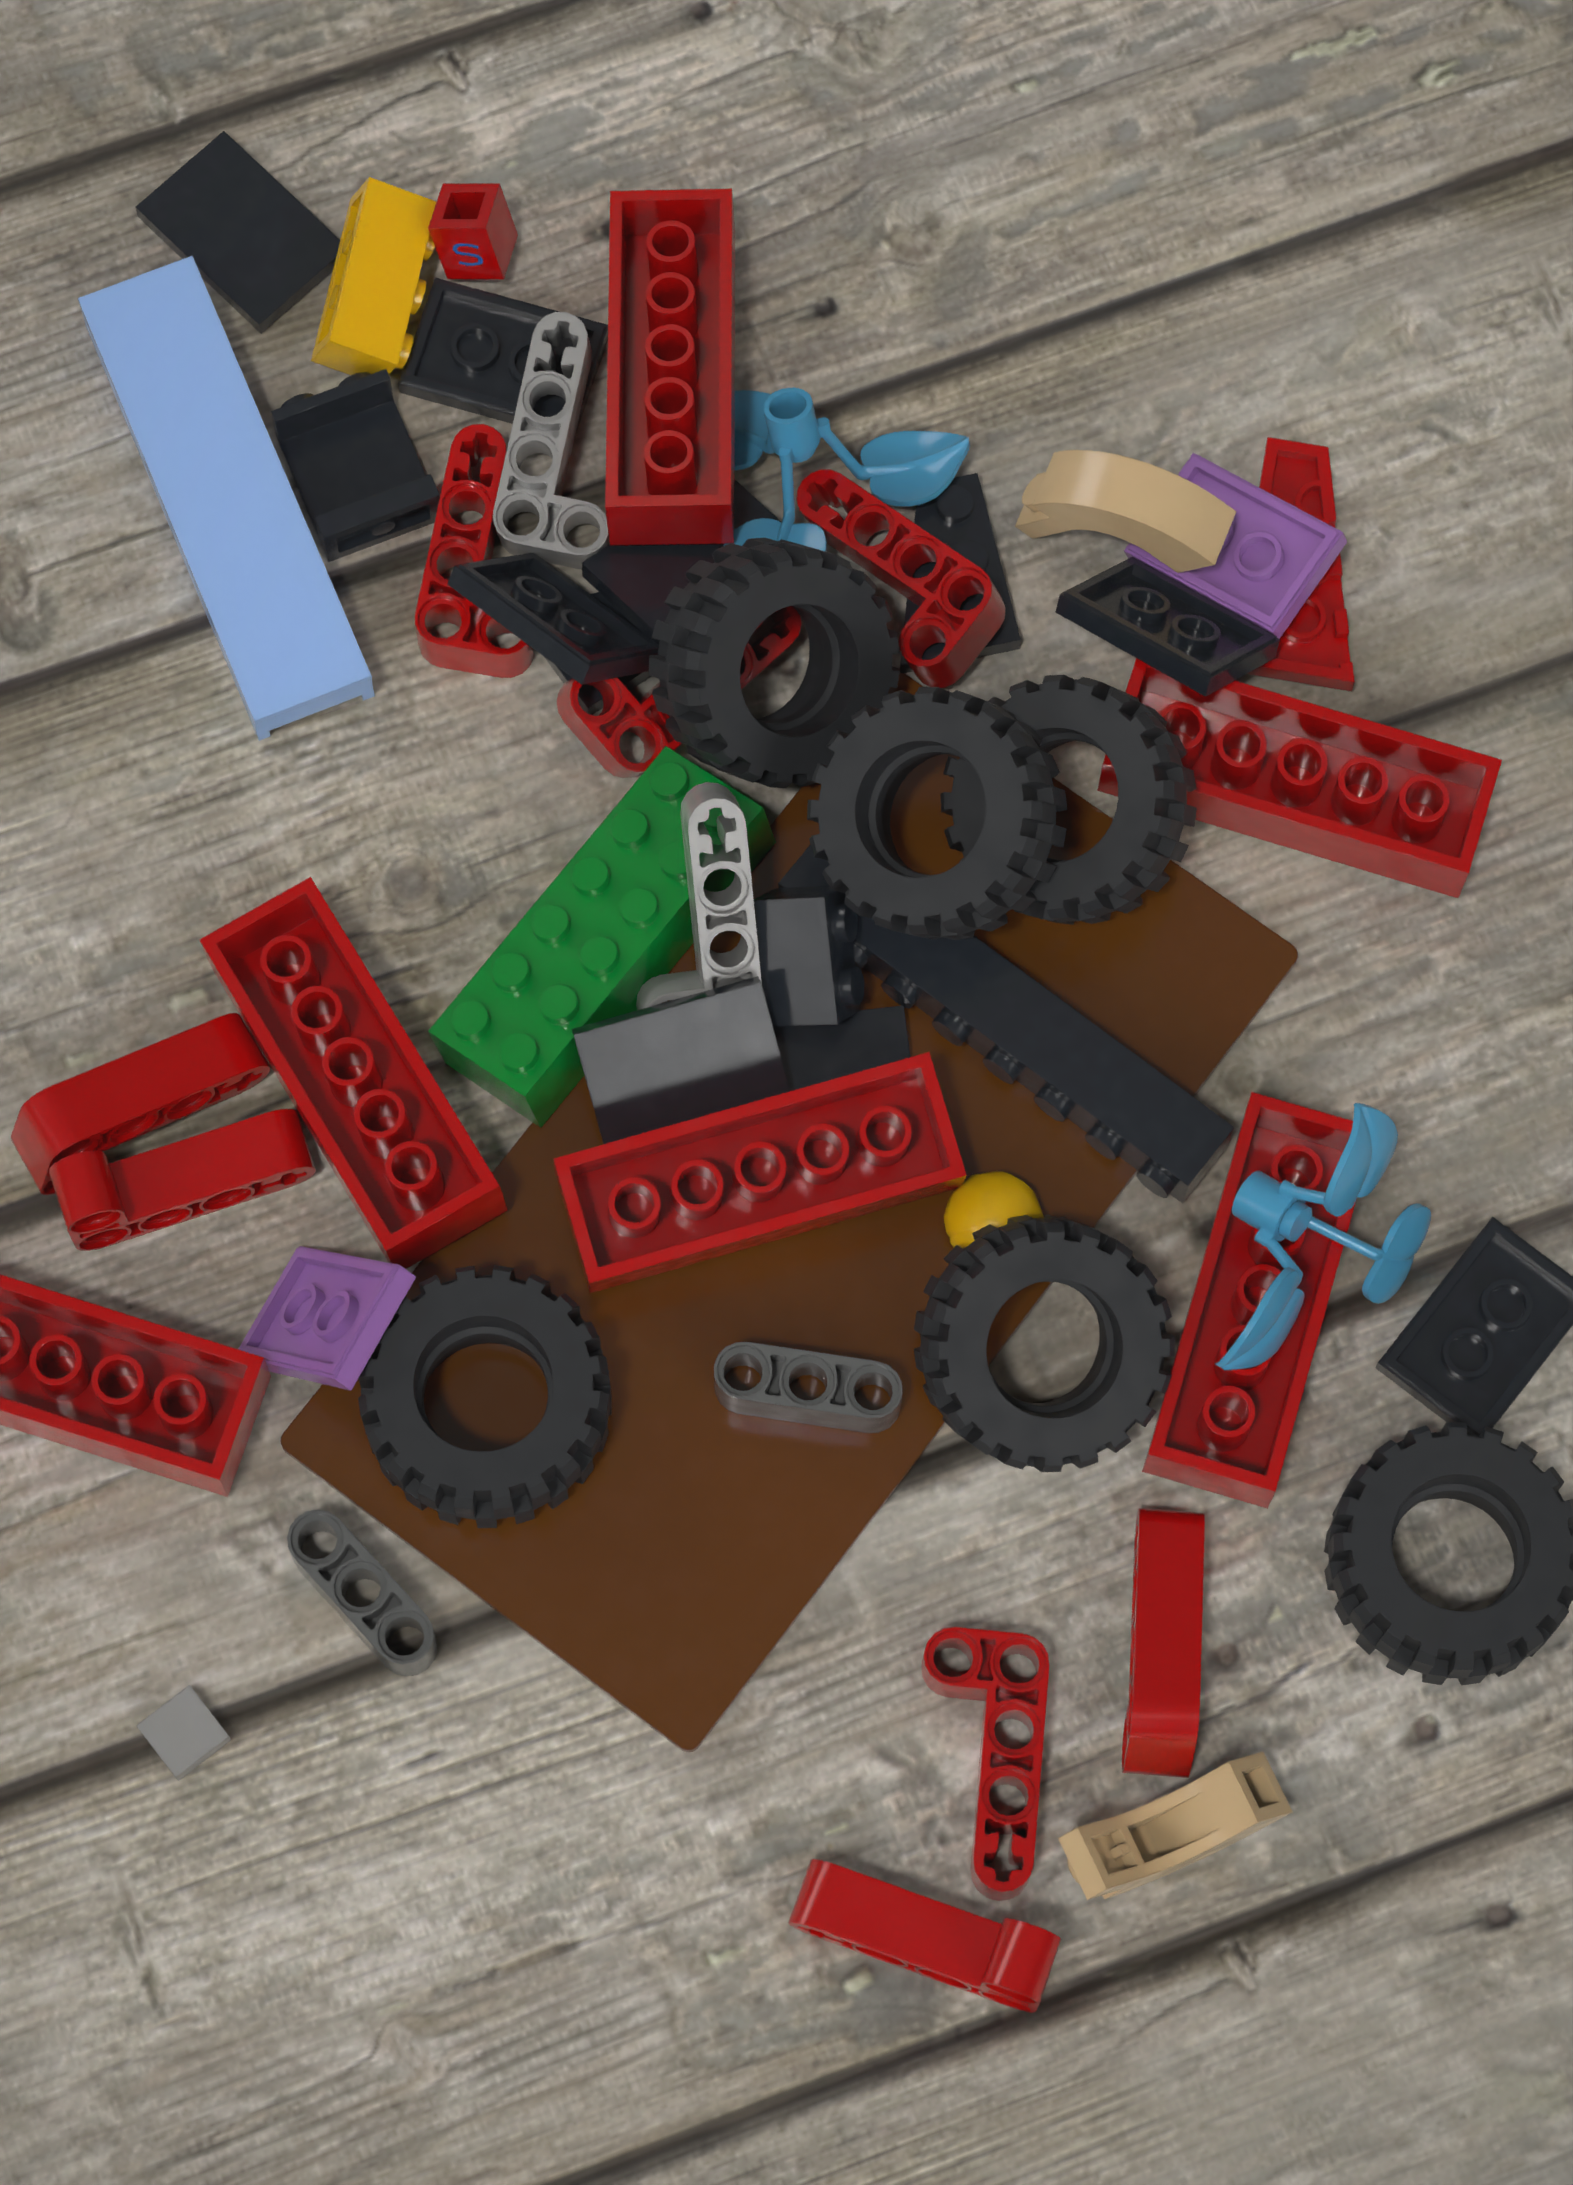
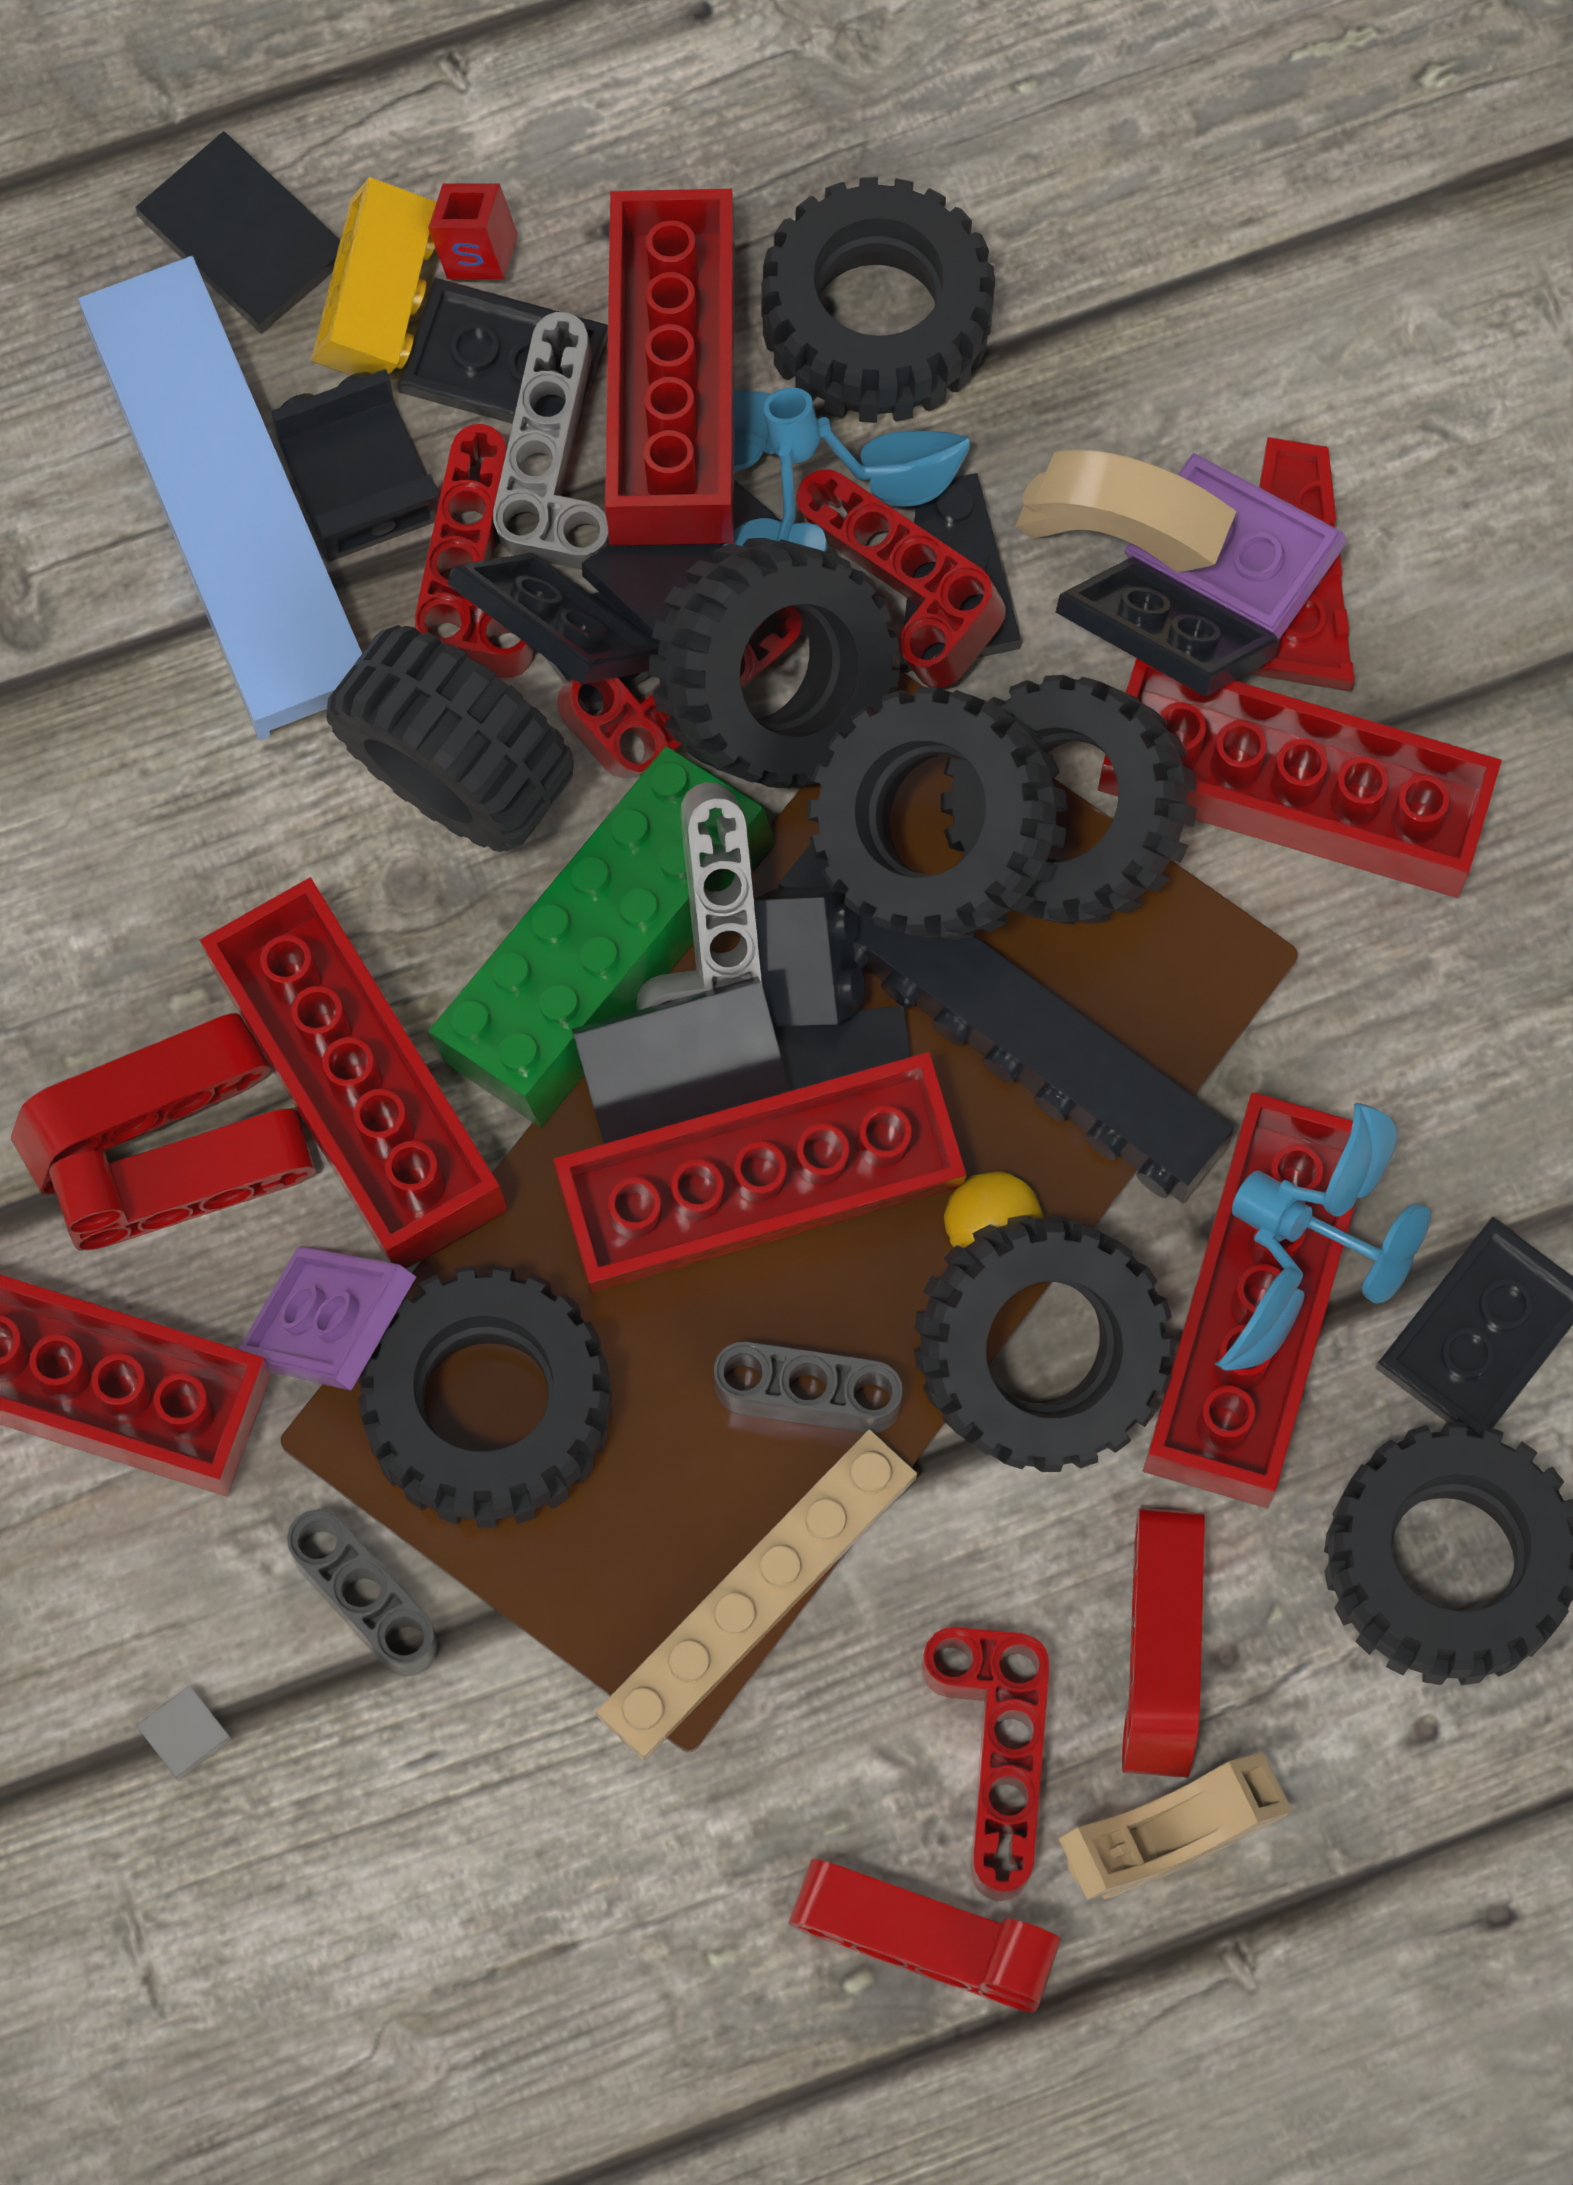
none -> black tyre [326,625,574,852]
none -> tan plate [596,1429,917,1761]
none -> black tyre [761,177,995,423]

